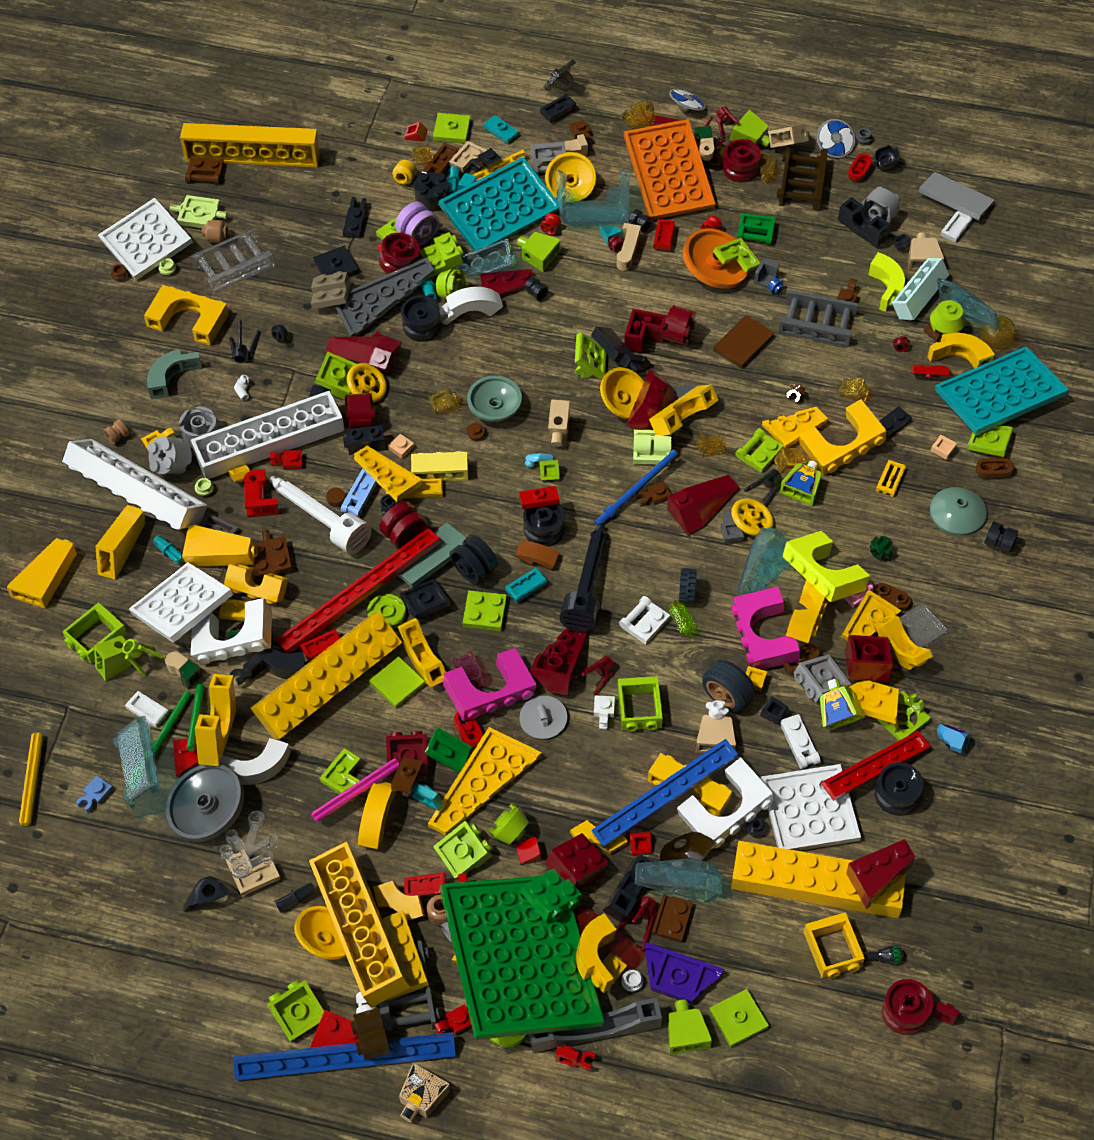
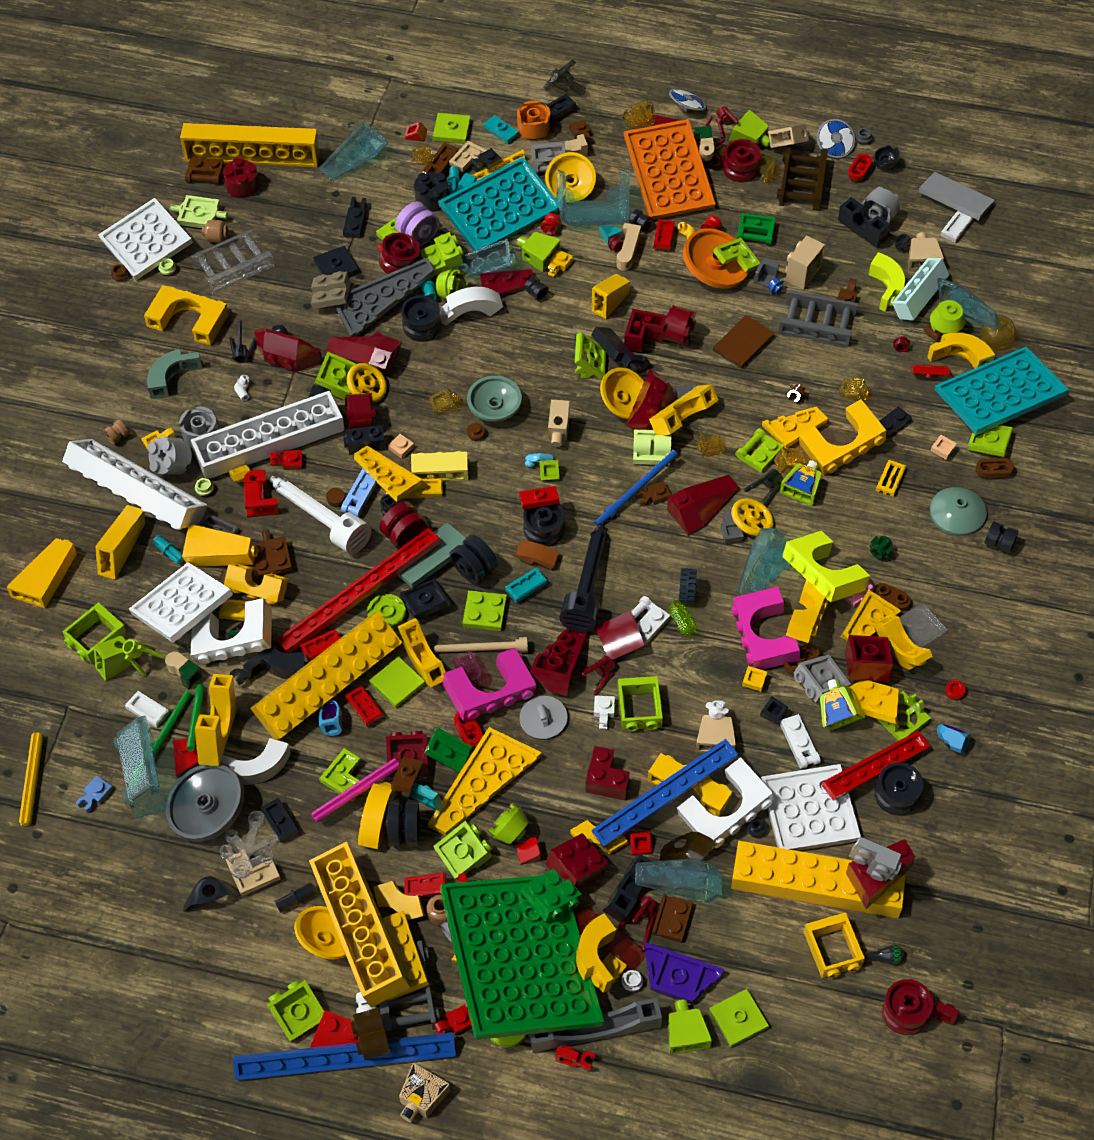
yellow head [392,160,417,185] -> none
black wheel [702,660,755,712] -> none
none -> dark red brick [223,157,259,198]
none -> dark red wedge [254,329,323,372]
none -> black plate [260,798,298,843]
none -> clear light blue wedge [319,121,388,180]
none -> dark azure rock [319,700,343,736]
none -> red plate [345,685,383,727]
none -> black wheel [386,800,420,846]
none -> tan piece [434,637,528,653]
none -> orange brick [517,101,550,140]
none -> yellow plate [548,250,573,277]
none -> dark red brick [585,746,630,801]
none -> yellow slope [592,274,630,319]
none -> dark red slope [595,610,646,660]
none -> yellow arm [678,222,695,239]
none -> tan brick [785,235,825,290]
none -> light grey plate [849,837,902,881]
none -> red tile [945,680,966,701]

